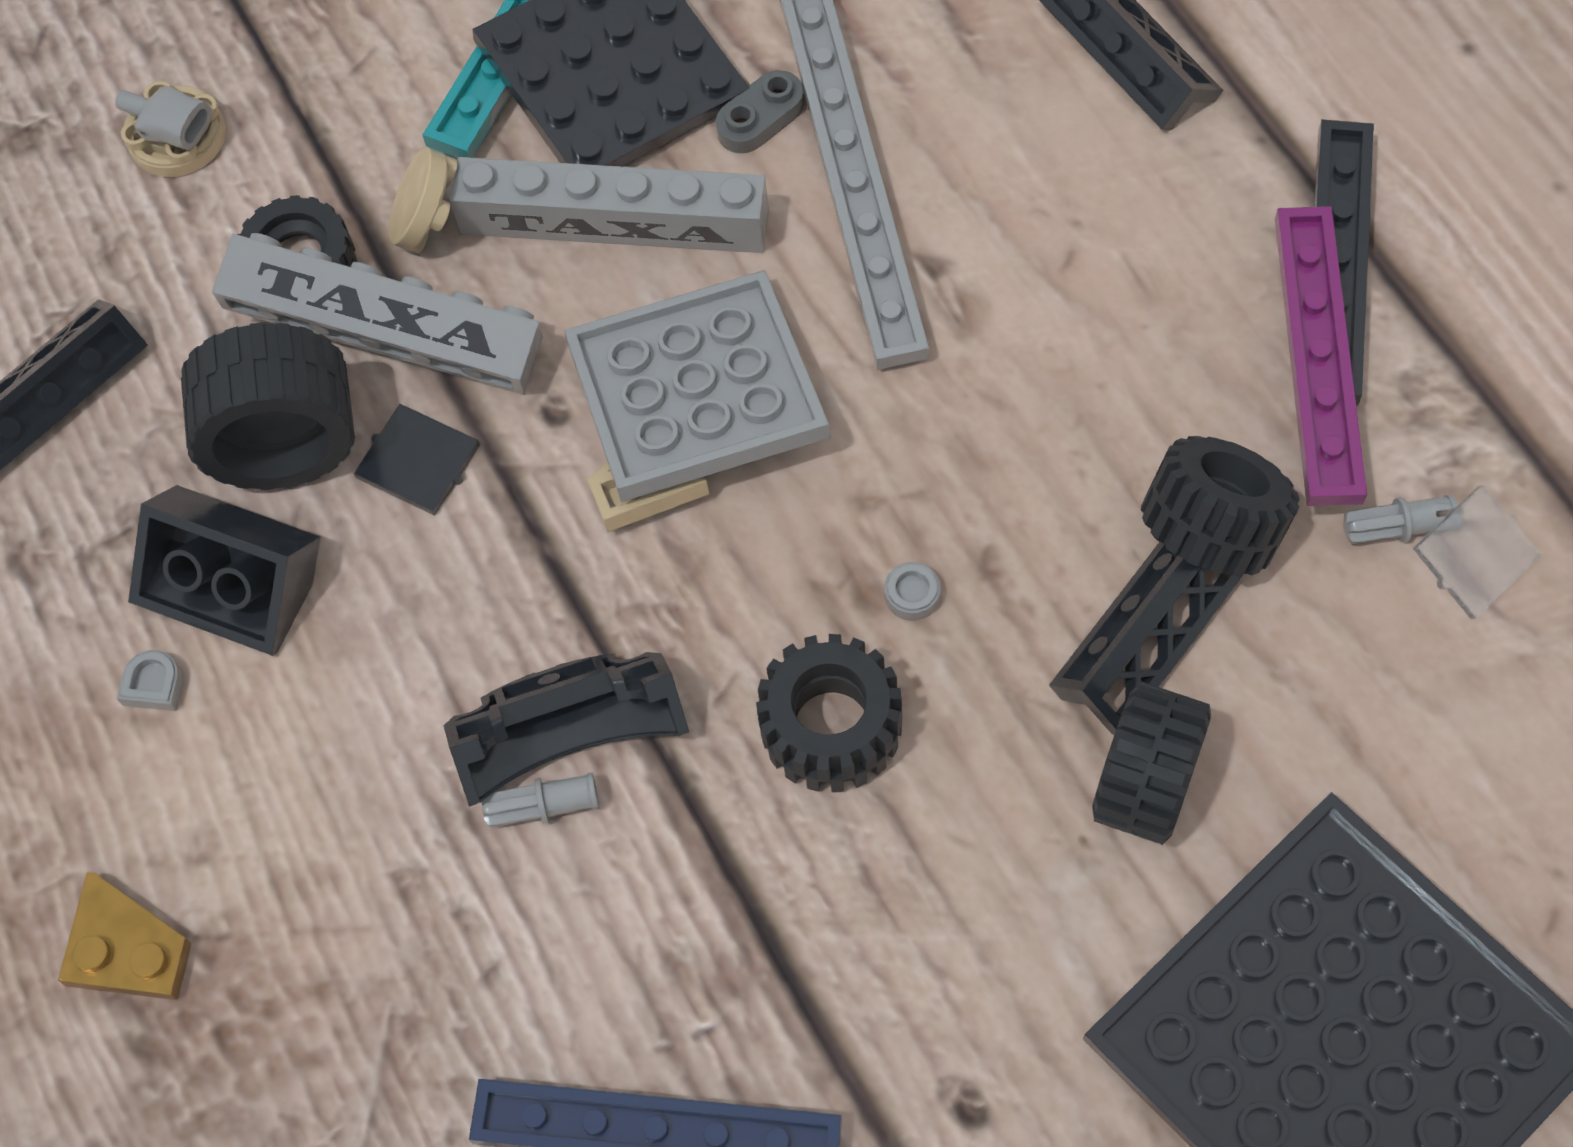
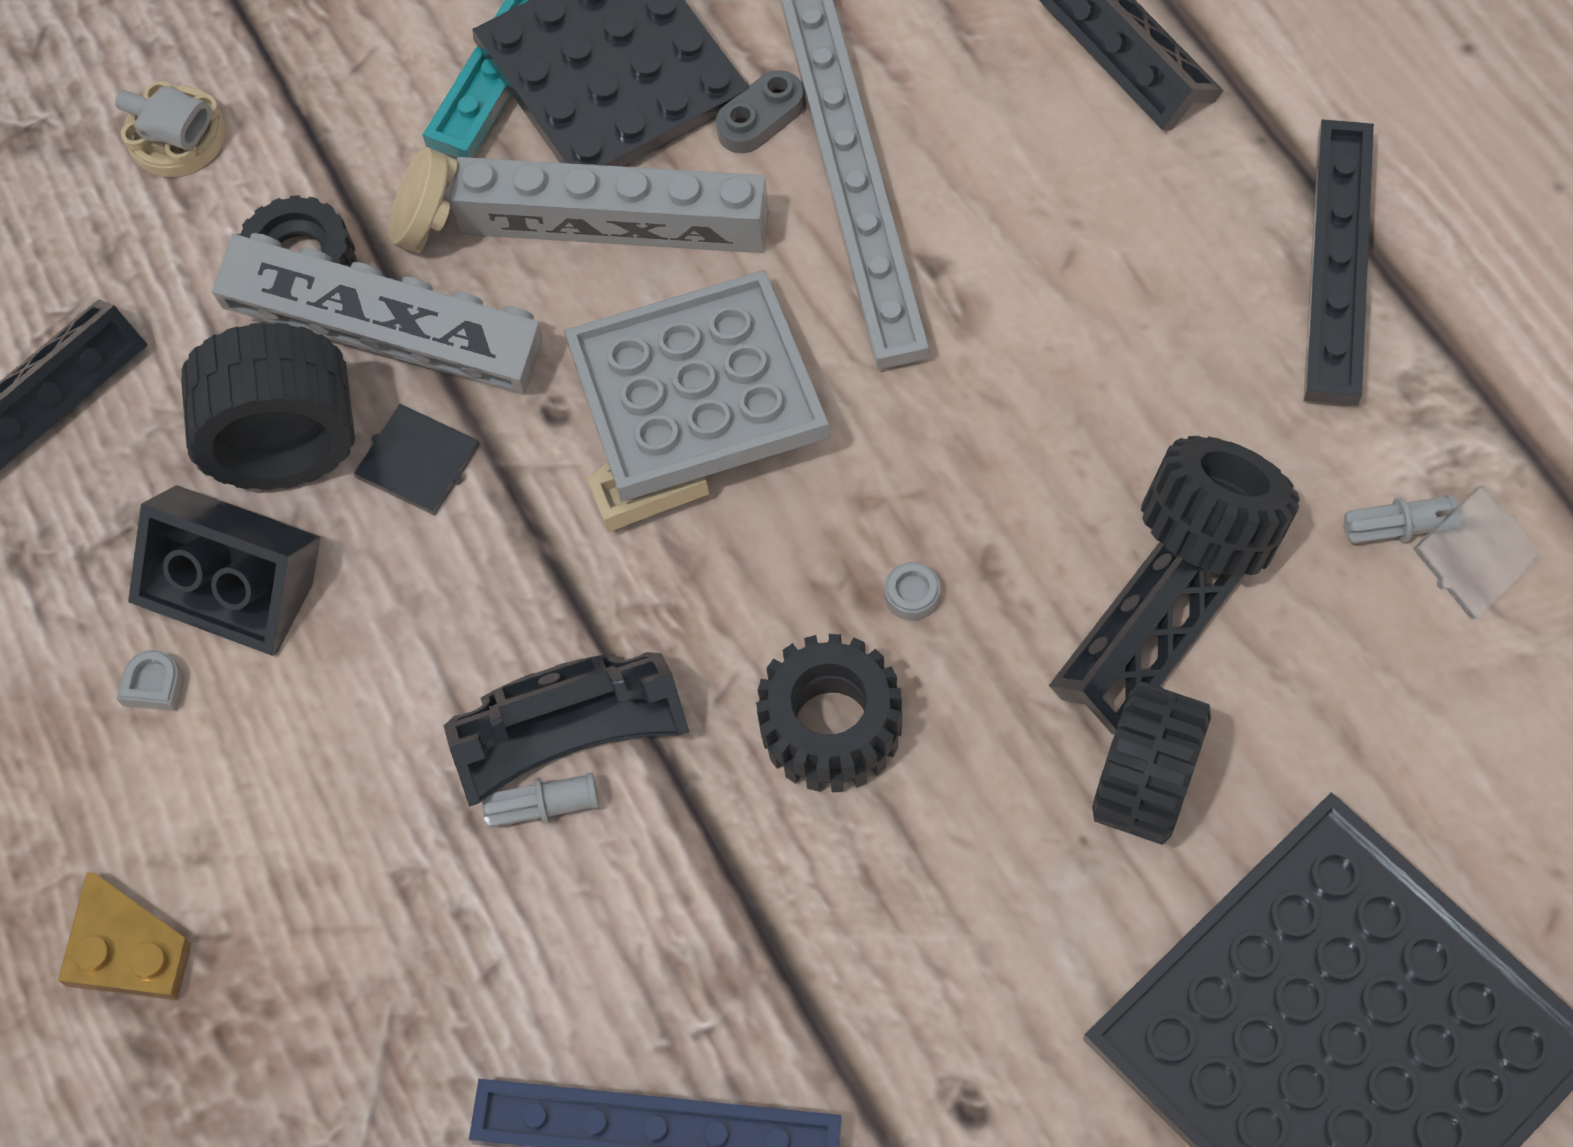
magenta plate [1275,206,1367,506] -> none

